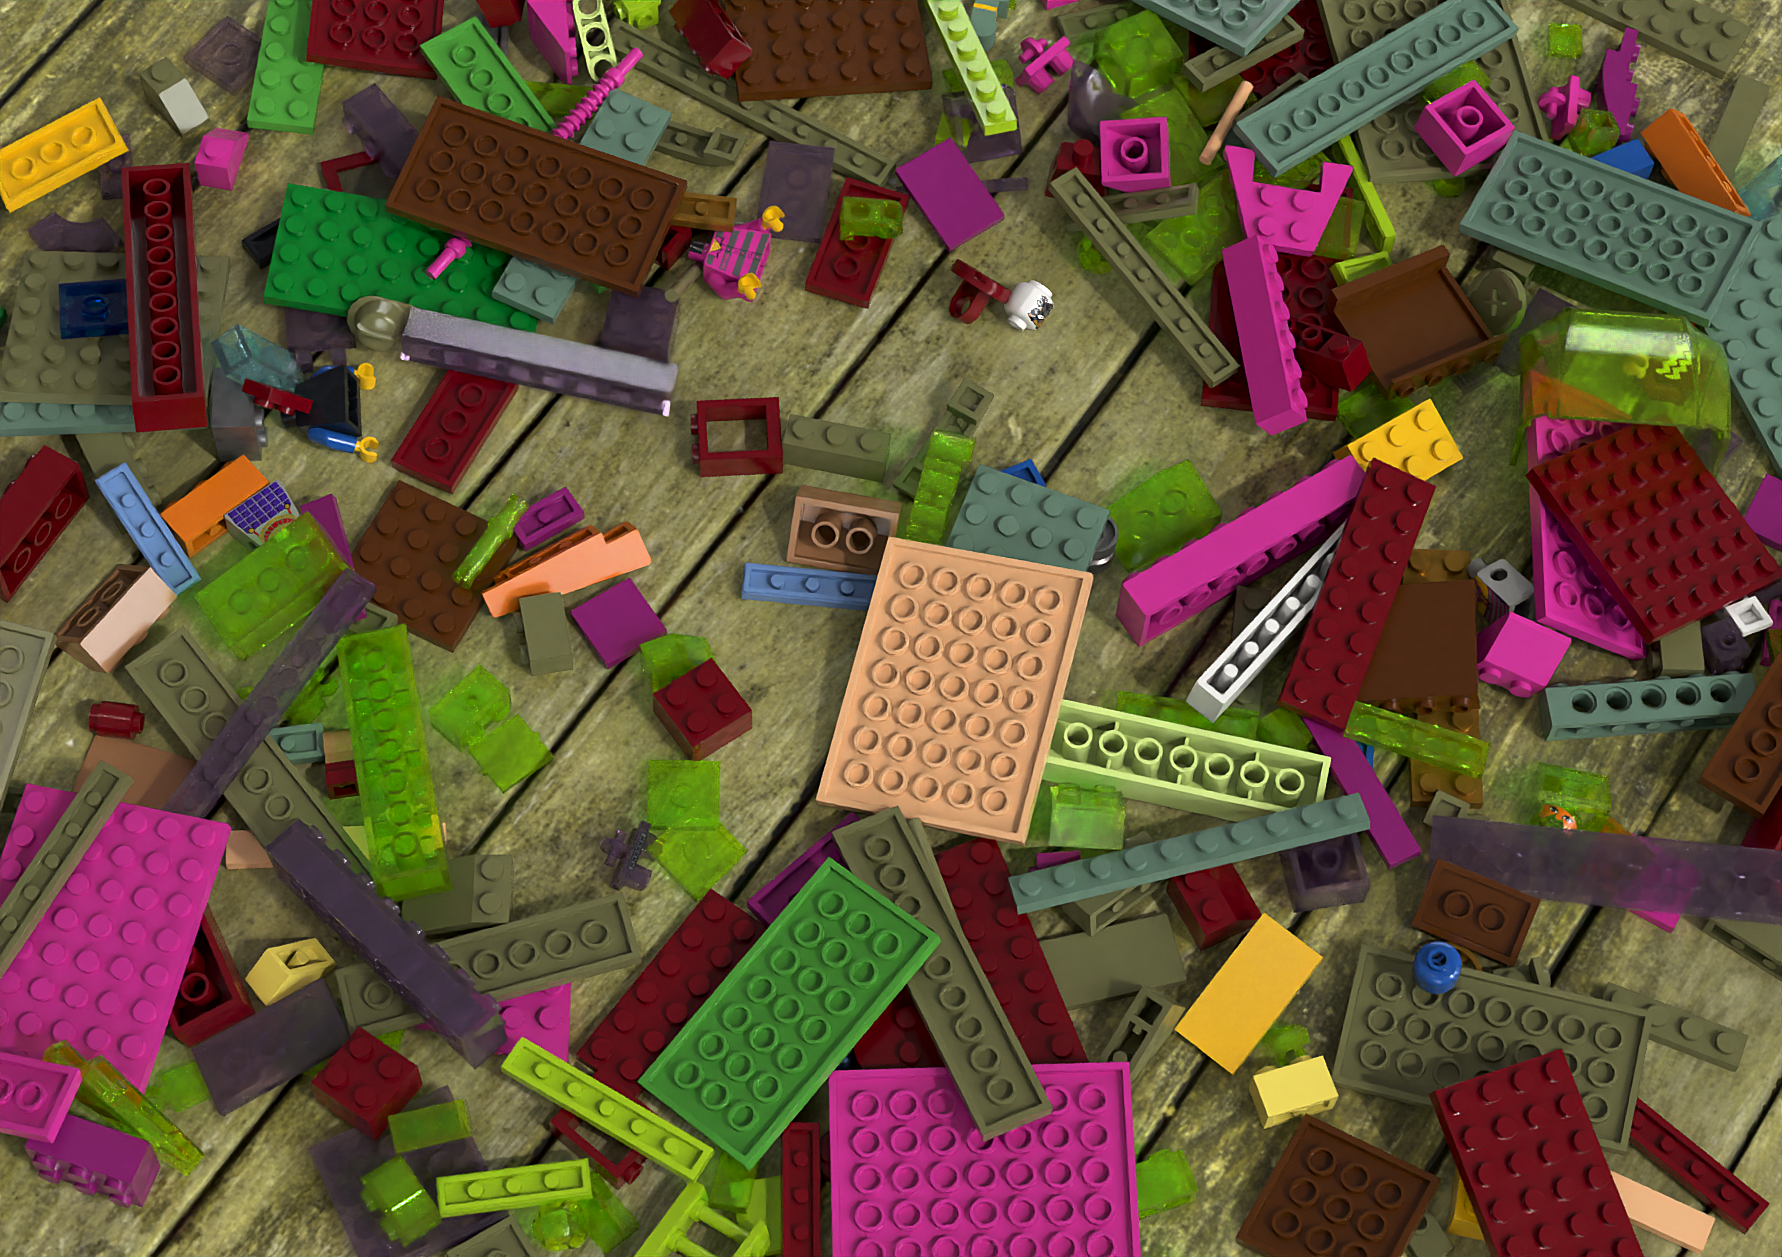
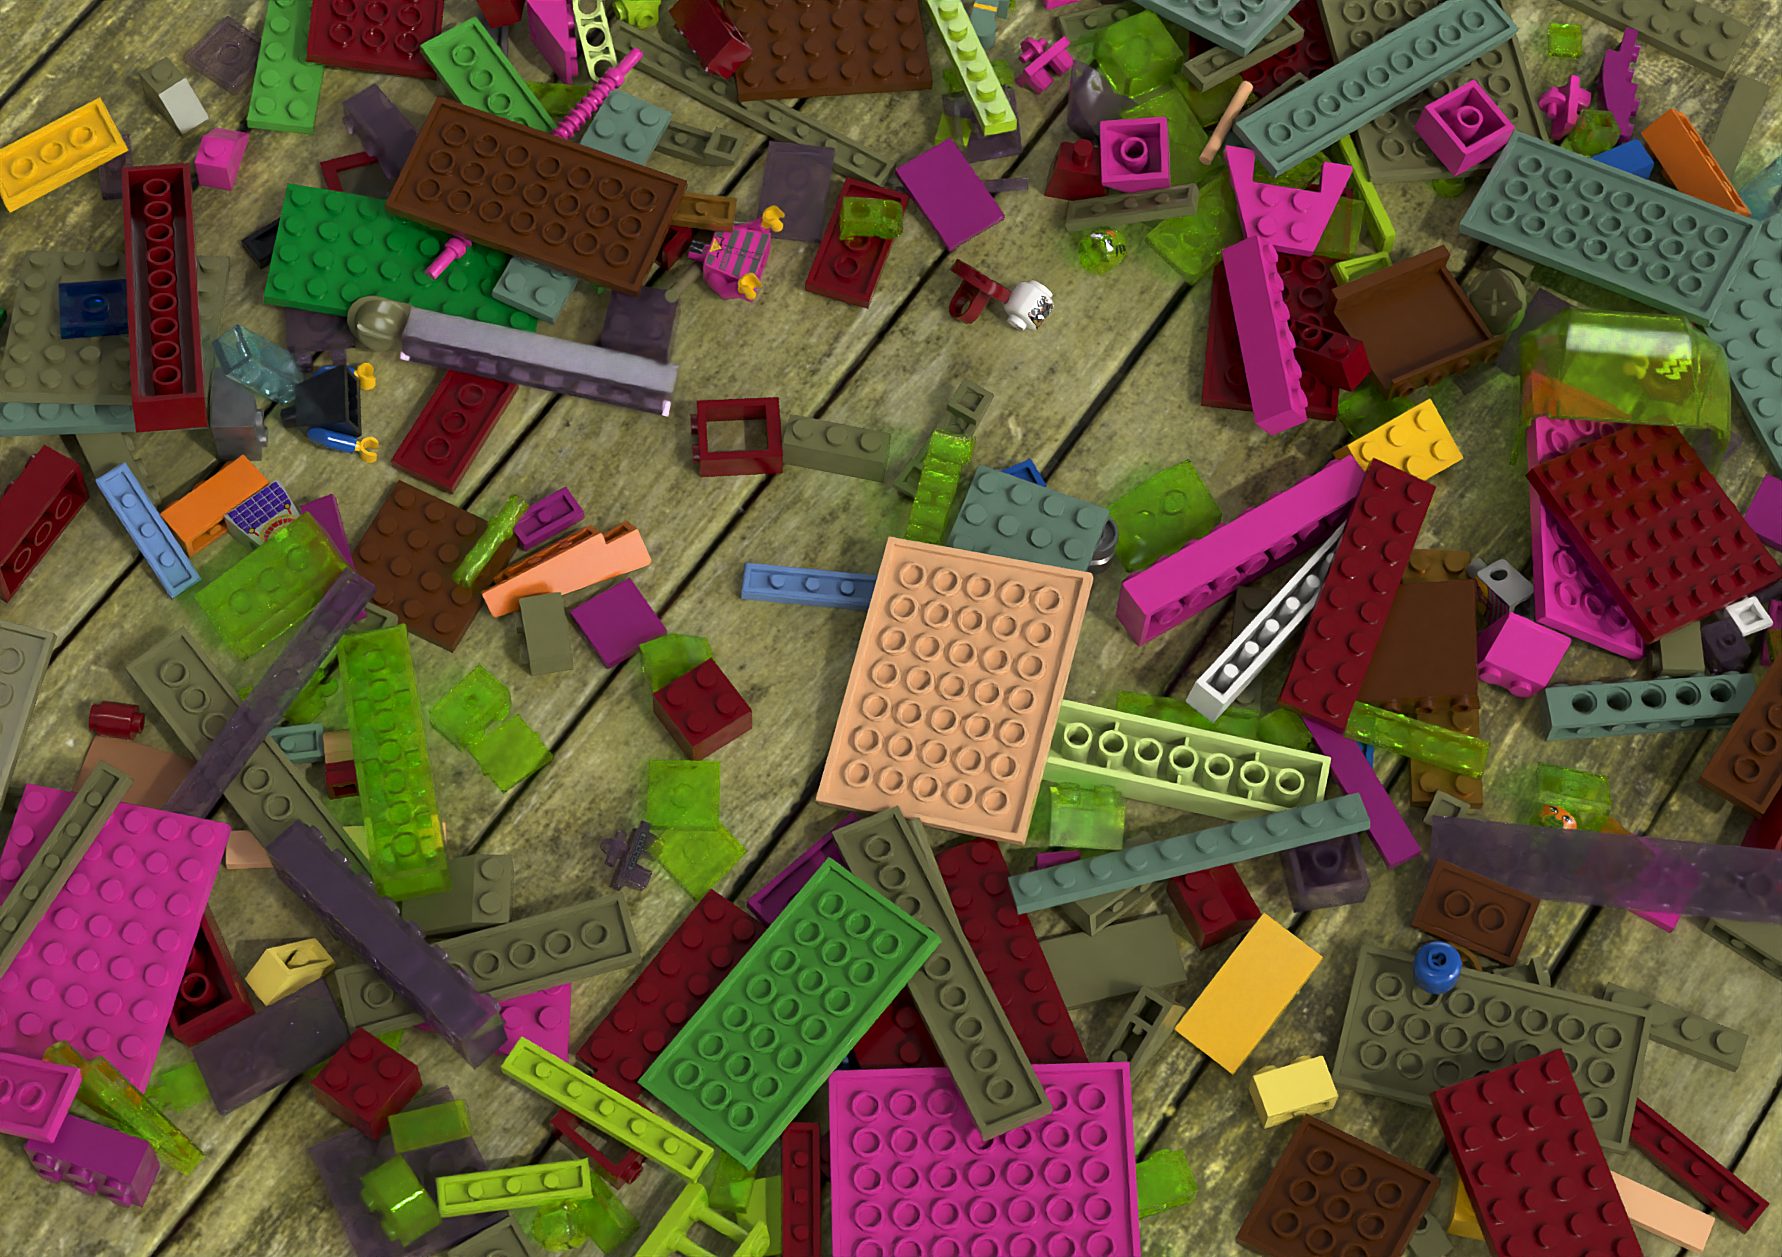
tile [27,212,123,253] -> none
medium nougat slope [55,564,177,673] -> none
dark red plate [241,378,314,416] -> none
medium nougat slope [786,485,903,575] -> none
olive plate [1048,167,1240,389] -> none
clear neon green tile [1263,1023,1311,1067] -> none
clear neon green plate [1420,59,1492,104] -> none

